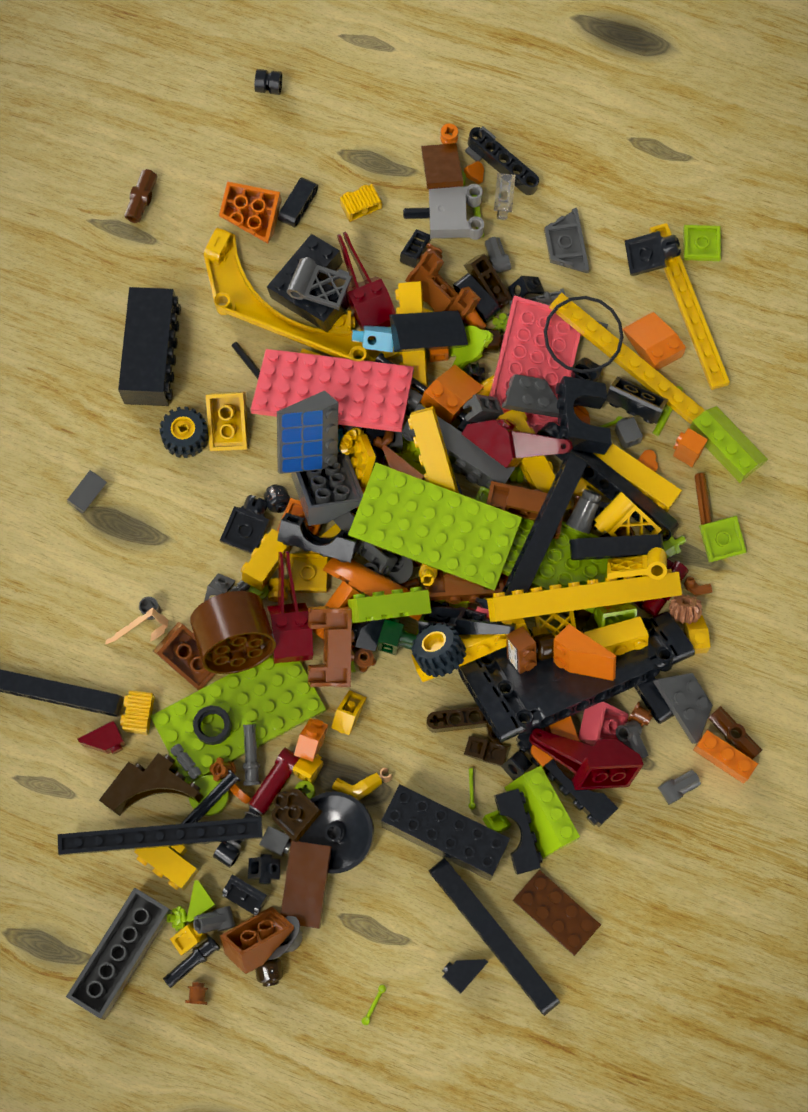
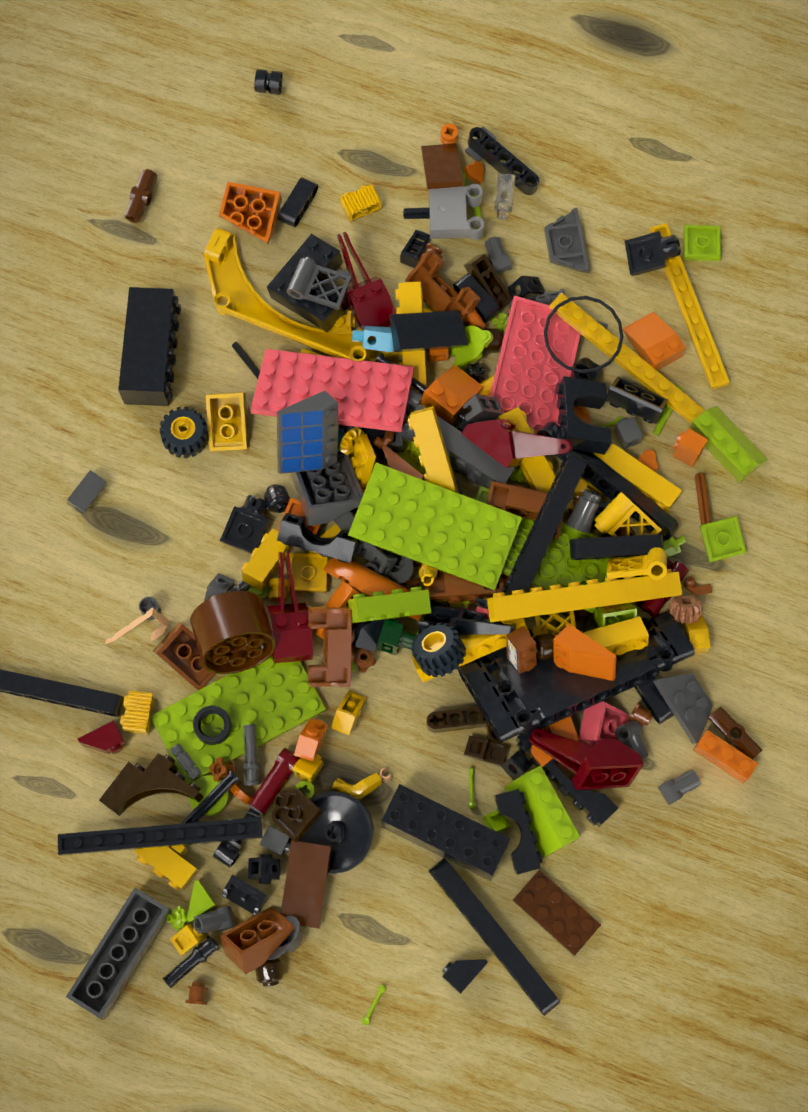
dark grey wing [502,374,559,418] -> none

